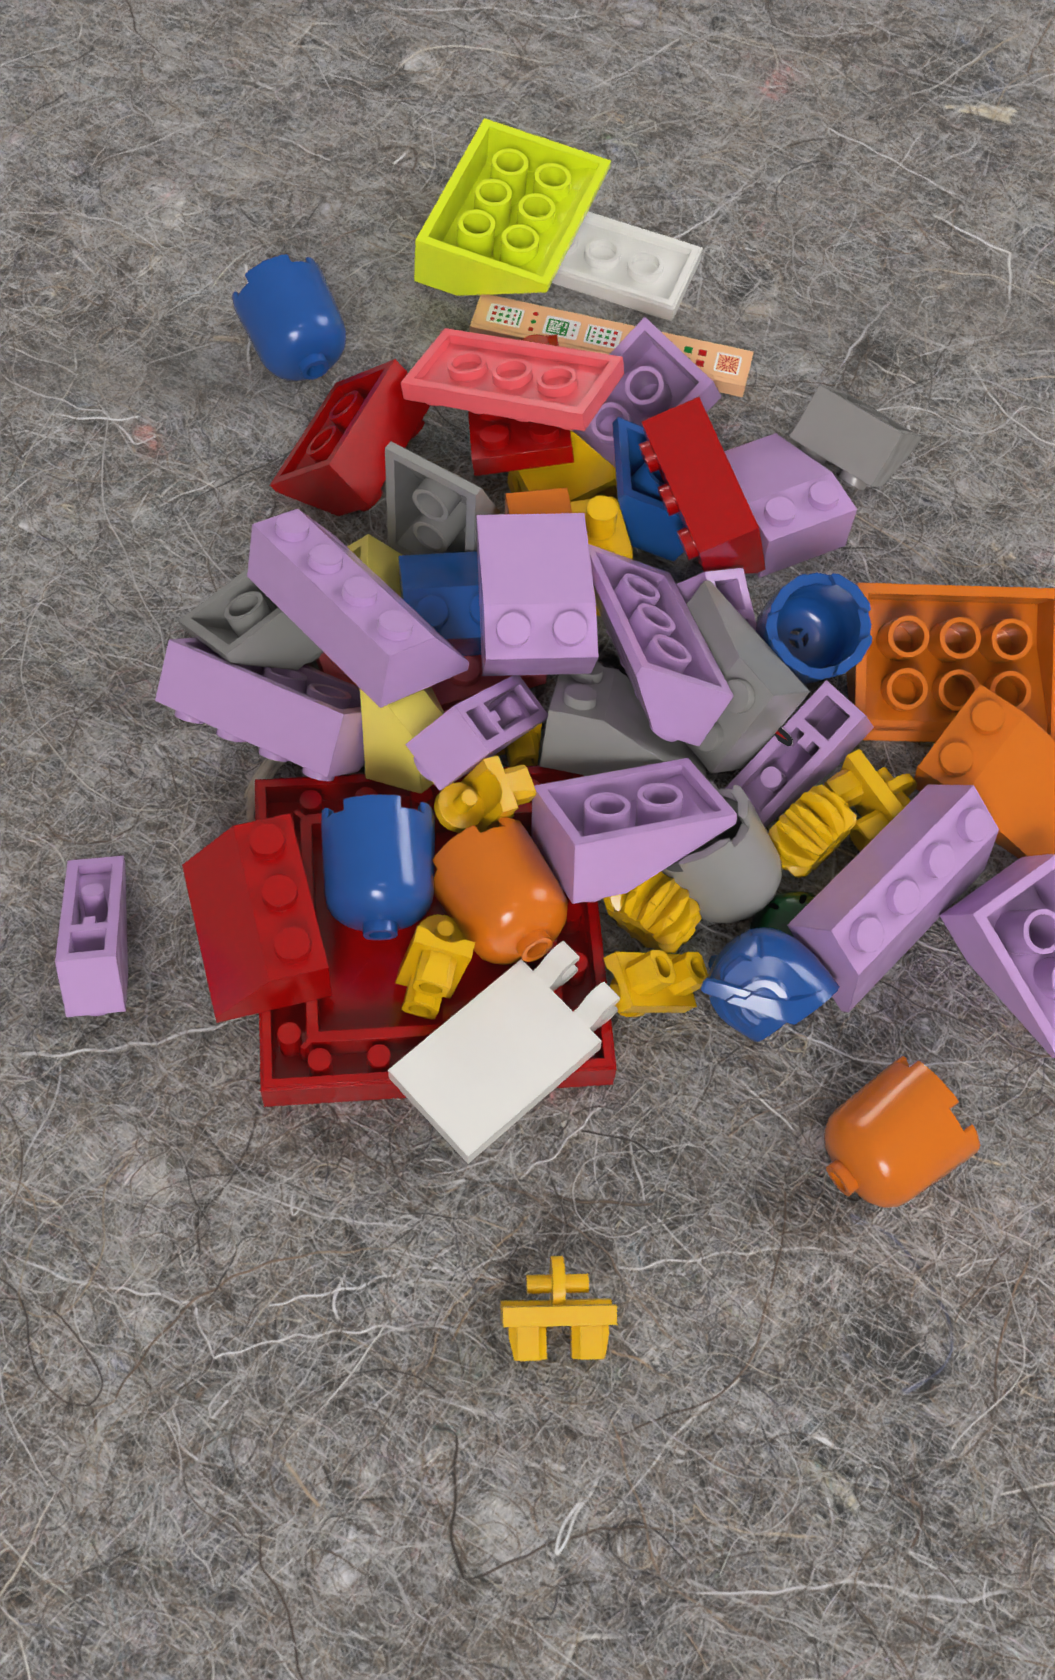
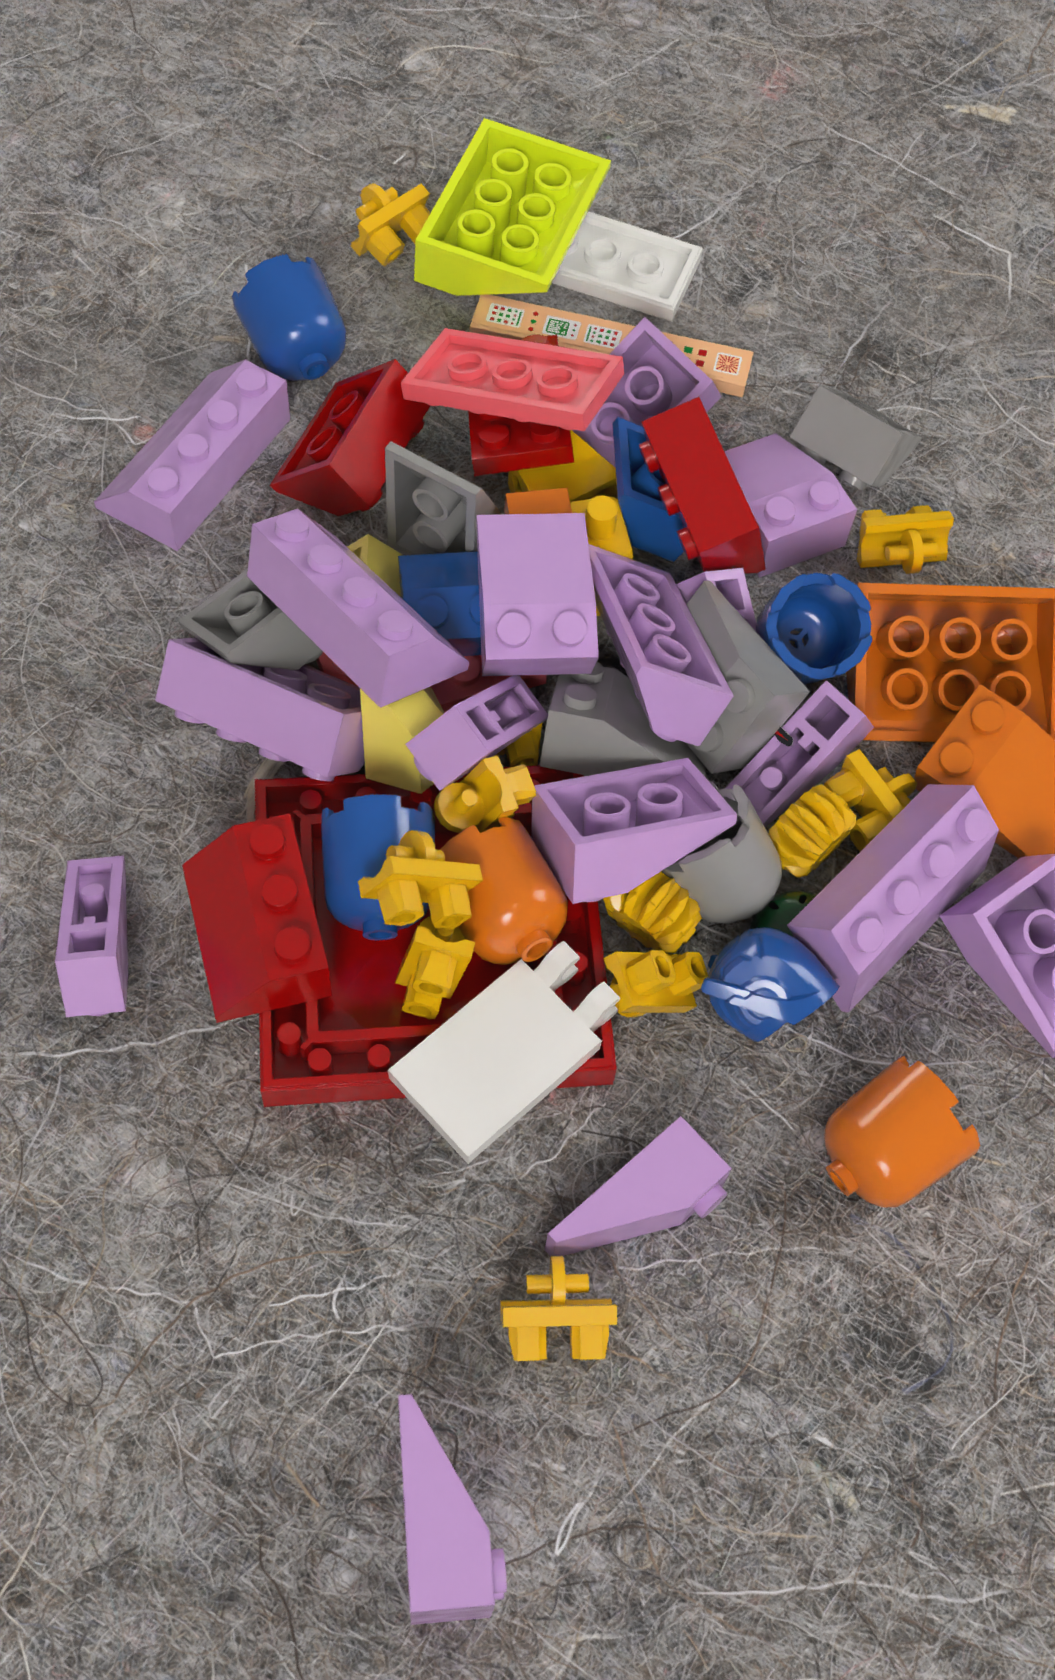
none -> lavender slope [94,360,290,551]
none -> yellow hips [351,183,430,267]
none -> yellow hips [358,830,483,929]
none -> lavender slope [398,1394,507,1625]
none -> lavender slope [544,1116,732,1257]
none -> yellow hips [856,505,954,574]

